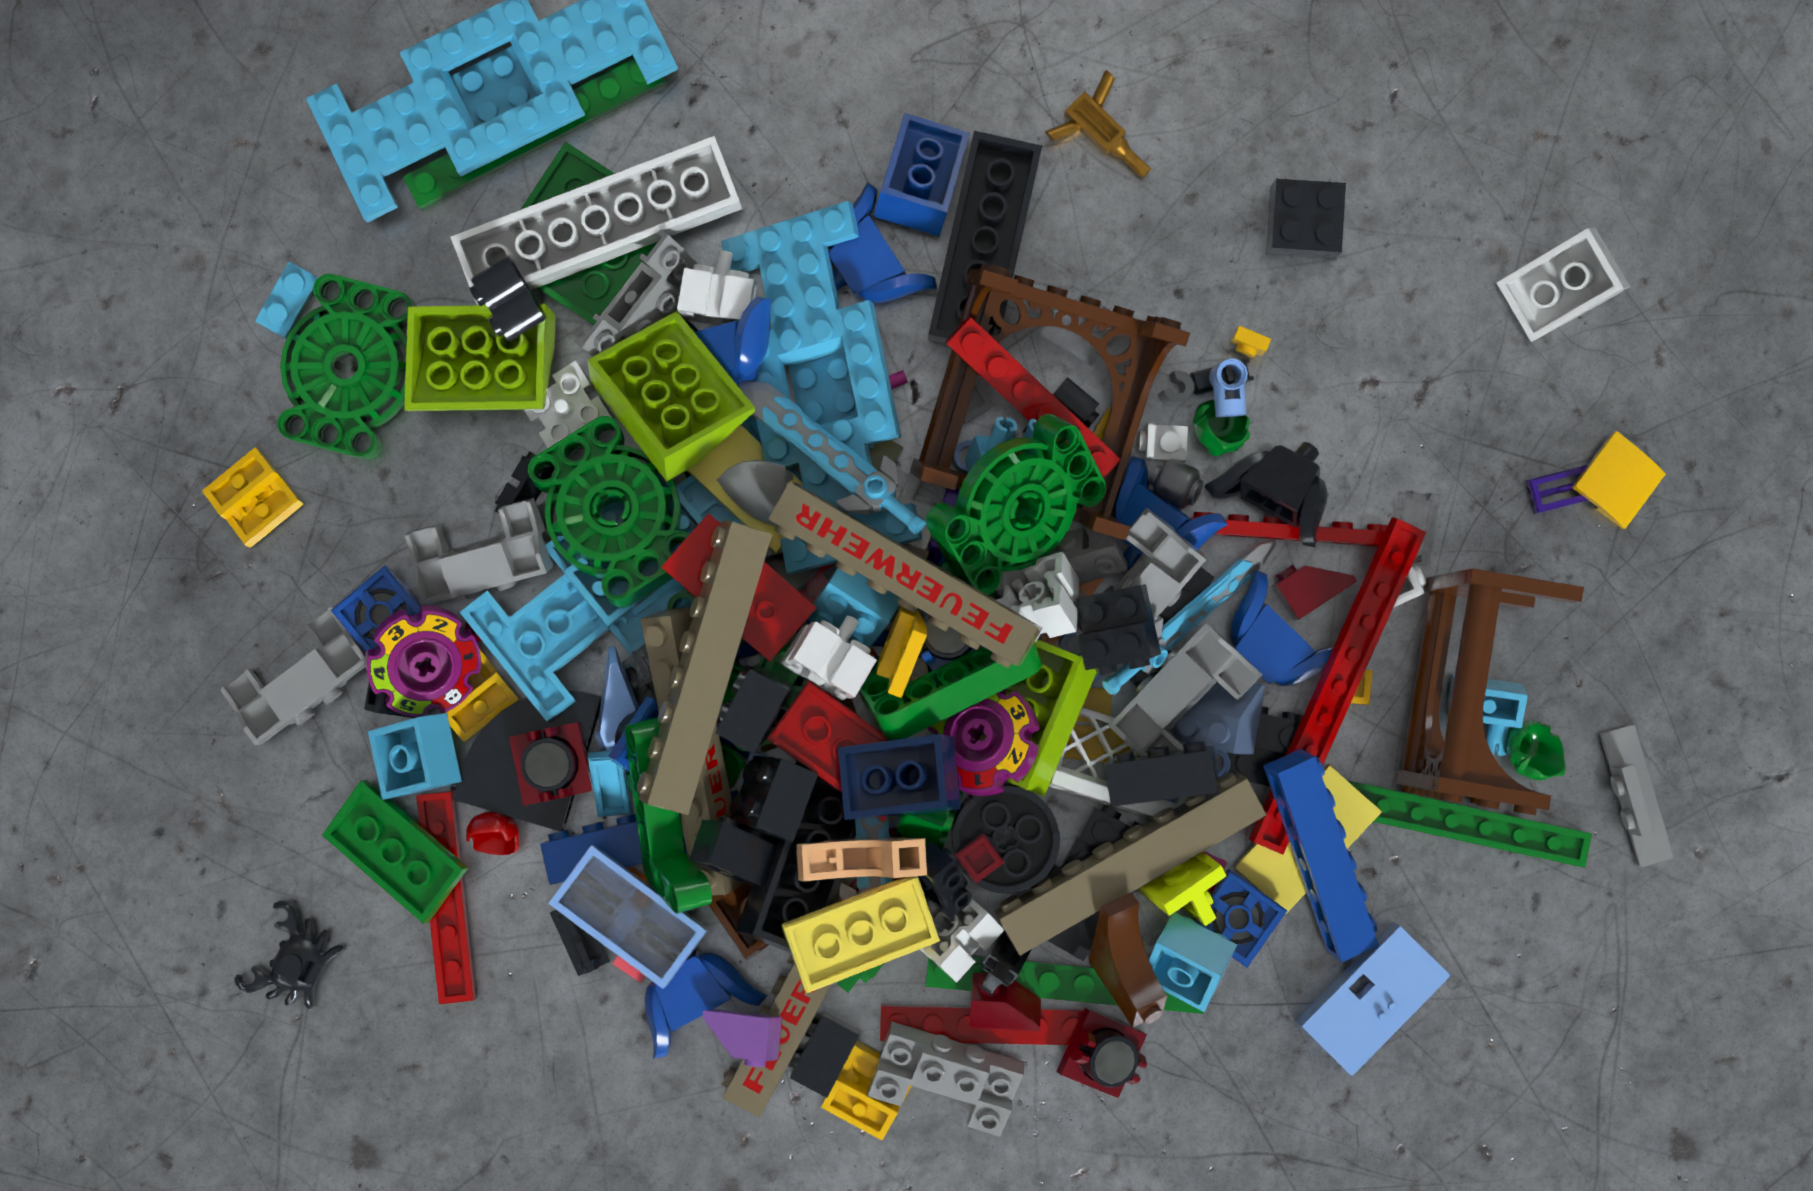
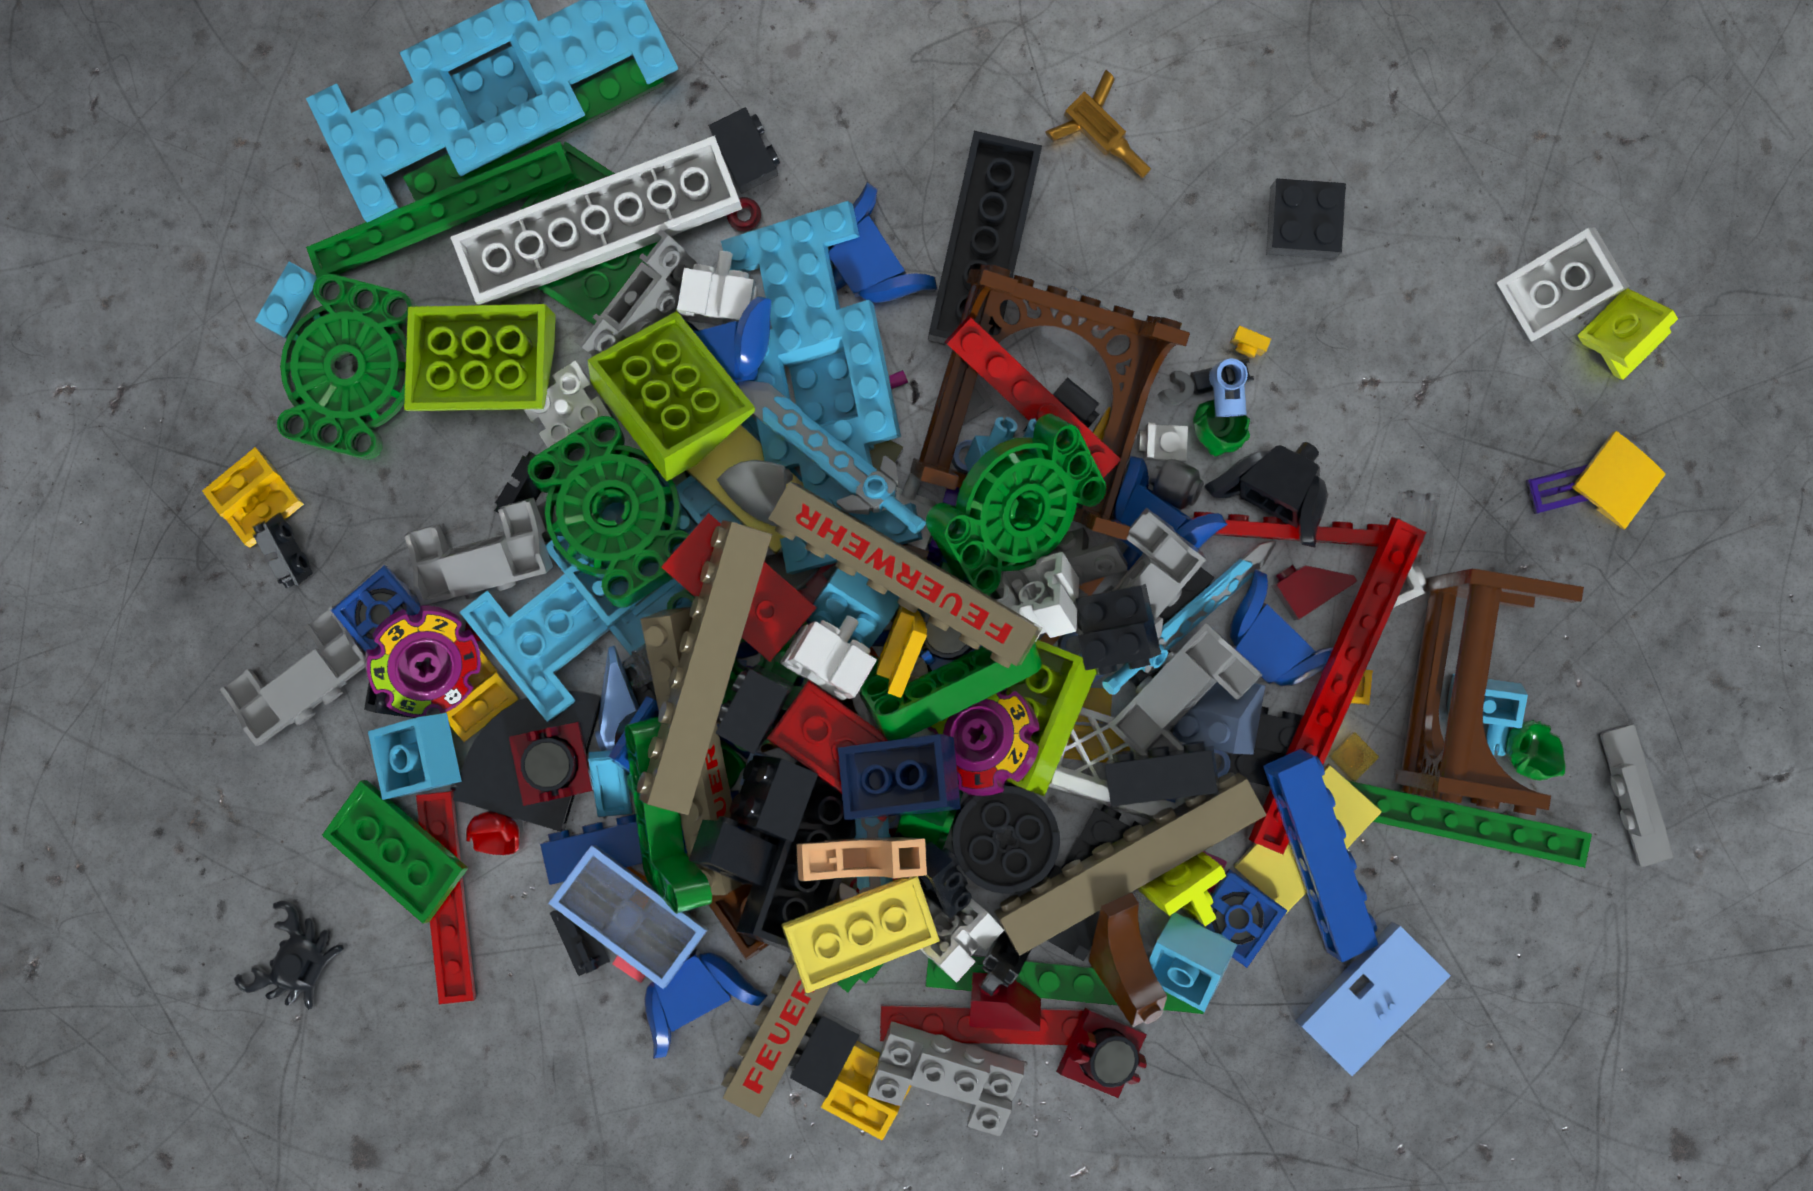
black brick [469,256,547,341] -> none
medium lavender slope [702,1009,782,1067] -> none
blue slope [874,113,970,237] -> none
dark red tile [954,833,1005,884] -> none
none -> black hinge [252,512,313,588]
none -> green plate [306,141,575,278]
none -> black brick [708,107,780,194]
none -> dark red plate [727,197,761,232]
none -> clear yellow plate [1328,732,1379,781]
none -> neon yellow bracket [1577,288,1678,380]

